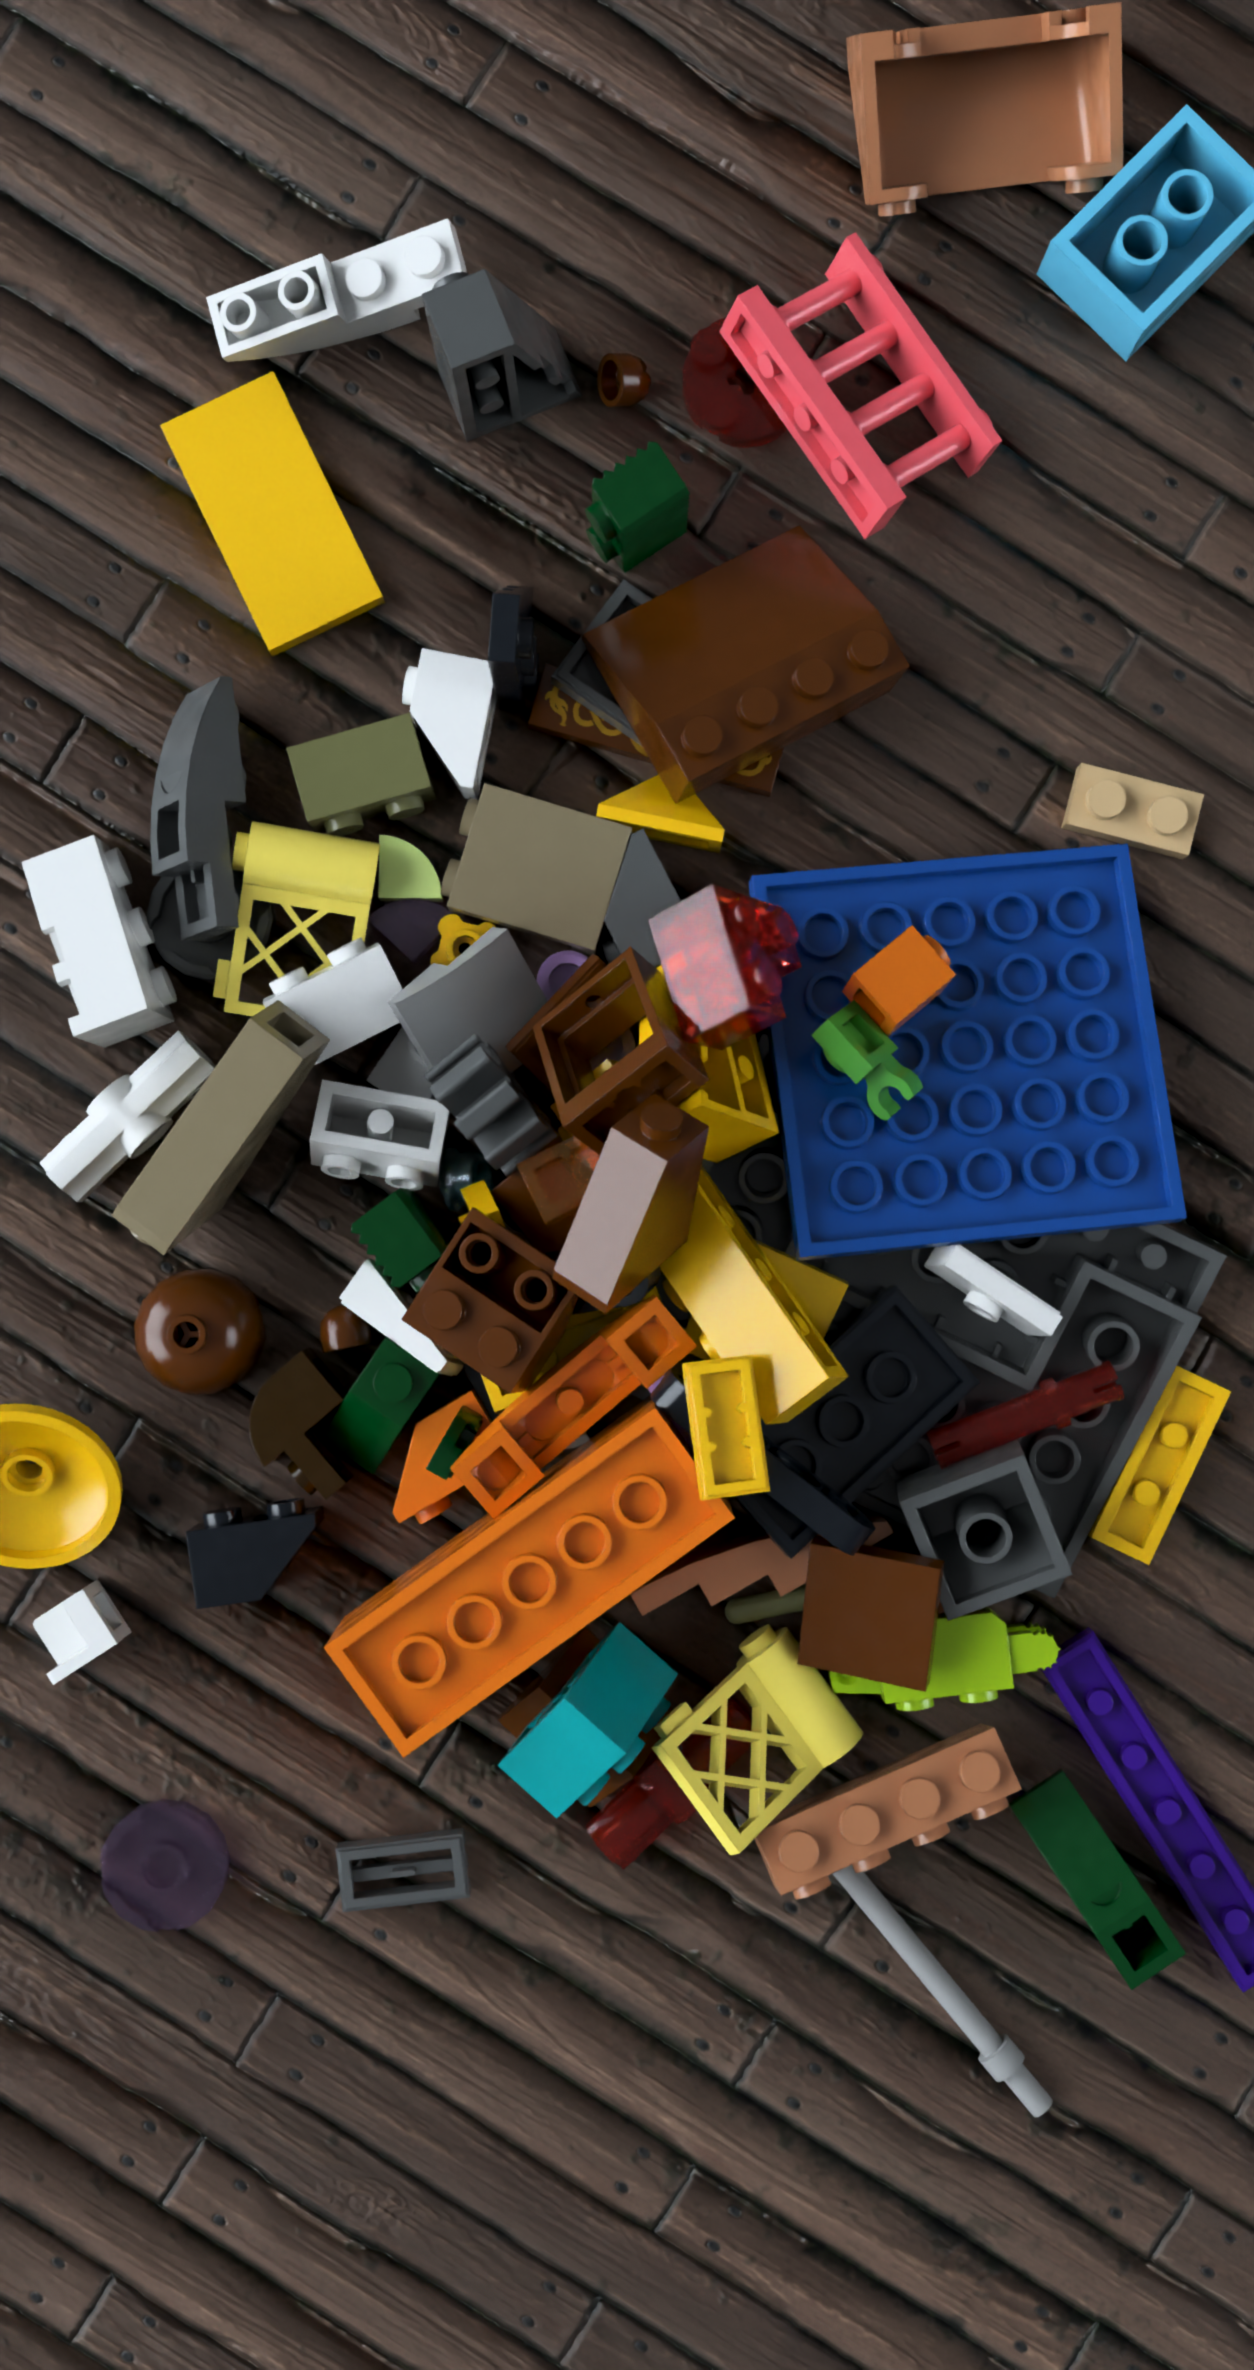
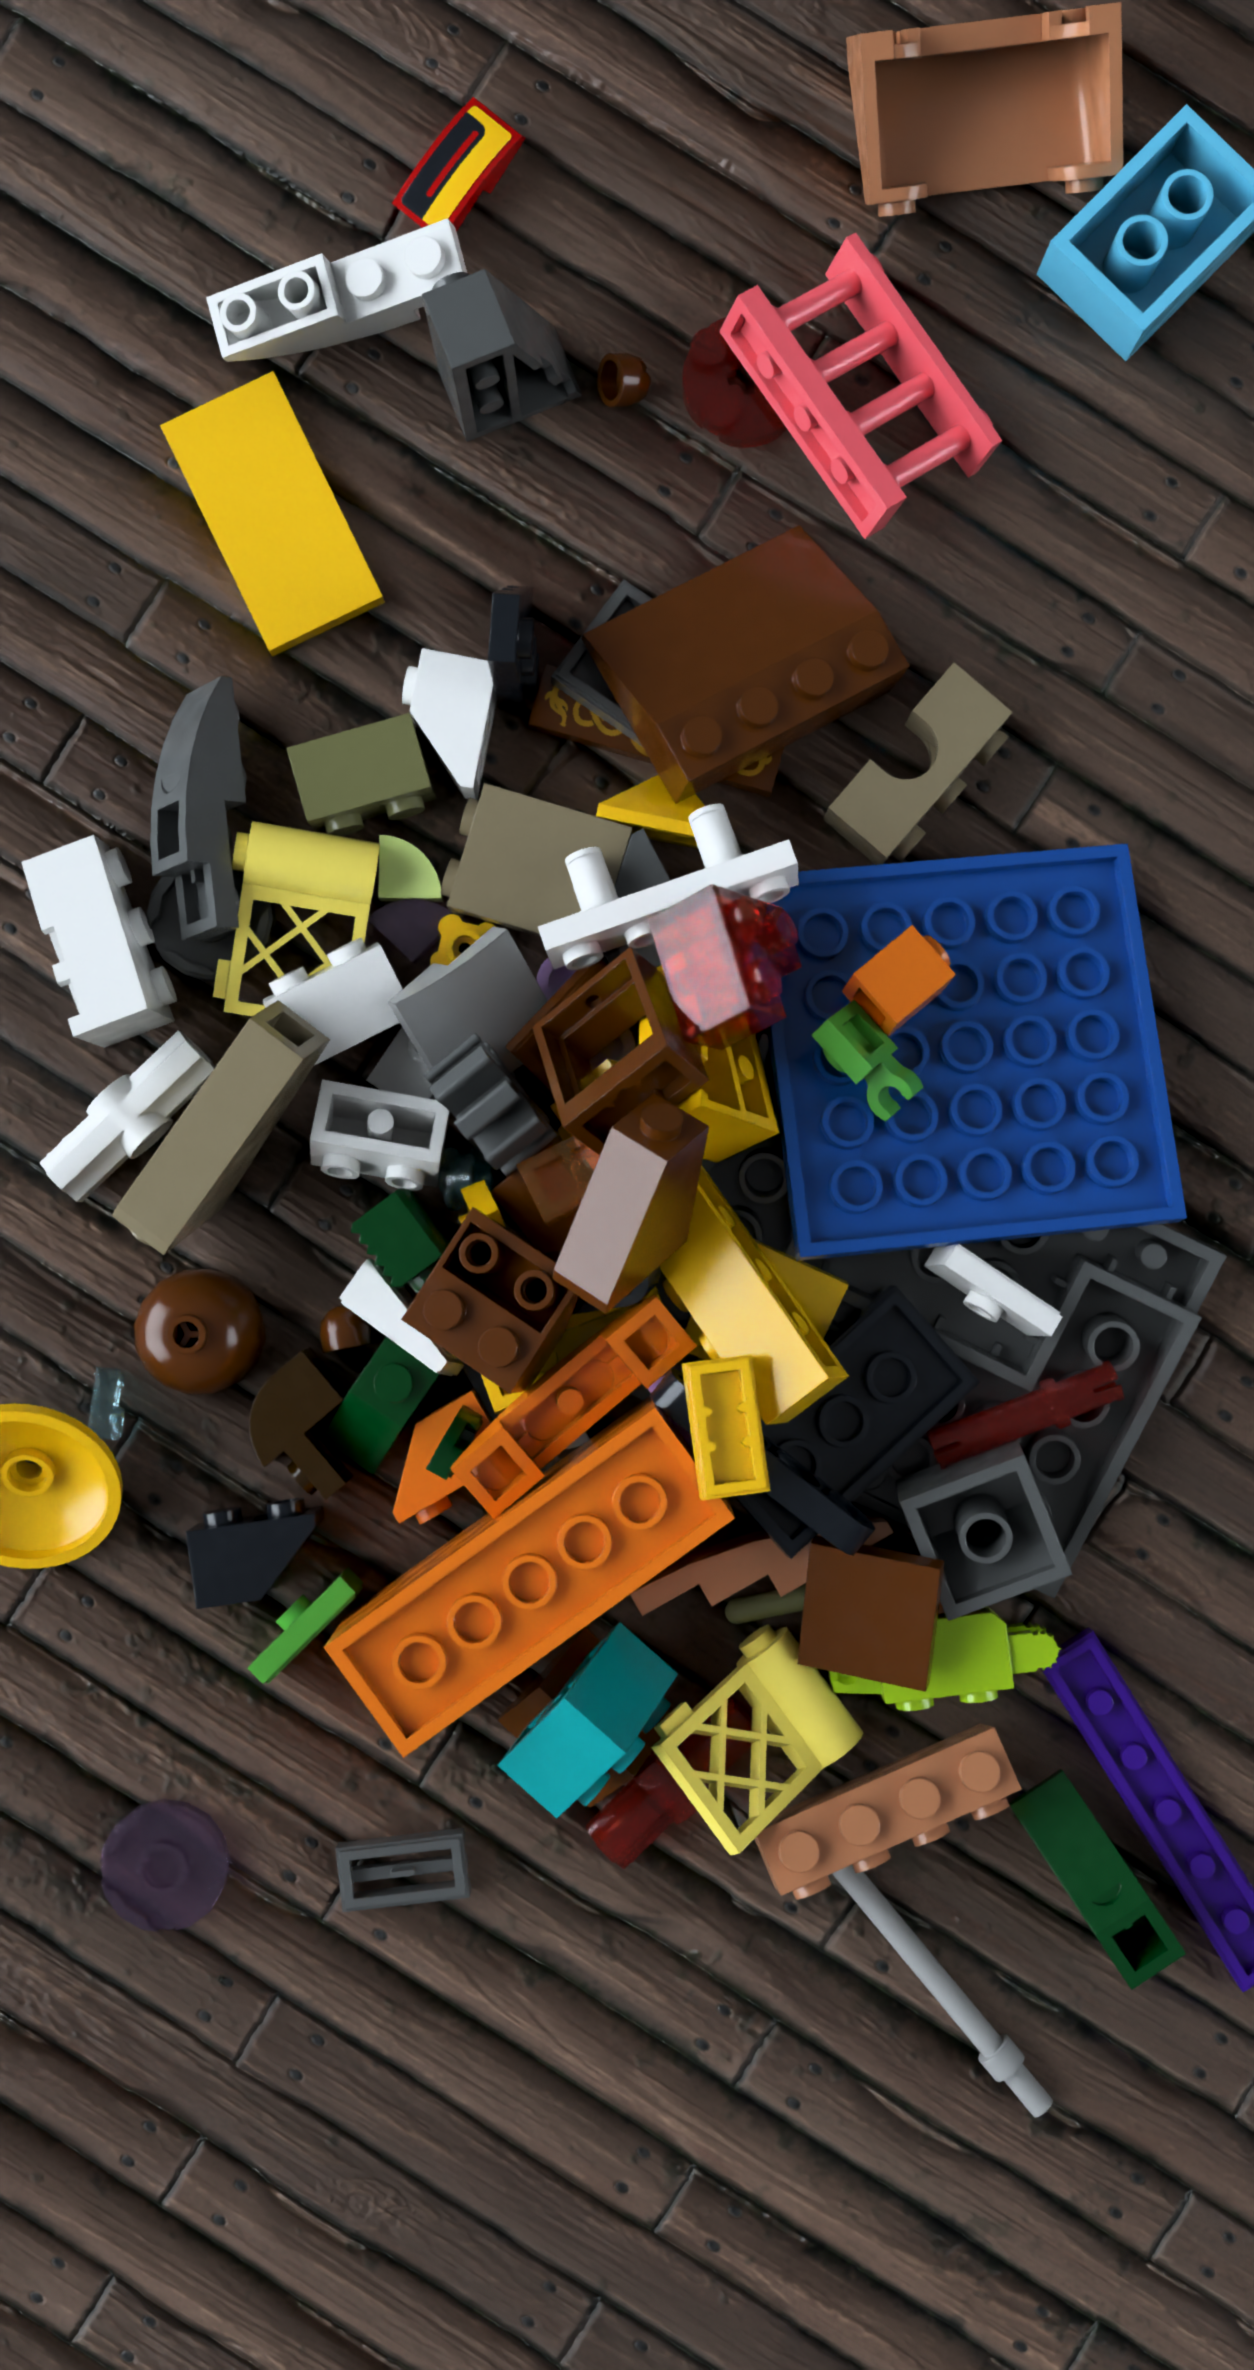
white panel [33,1579,132,1685] -> none
dark green brick [585,441,690,573] -> none
tan plate [1061,763,1204,860] -> none
yellow plate [1088,1366,1231,1565] -> none
none -> clear light blue tile [88,1367,125,1440]
none -> bright green plate [247,1567,363,1684]
none -> slope [392,97,526,232]
none -> white plate [538,803,799,970]
none -> dark tan arch [823,662,1013,865]

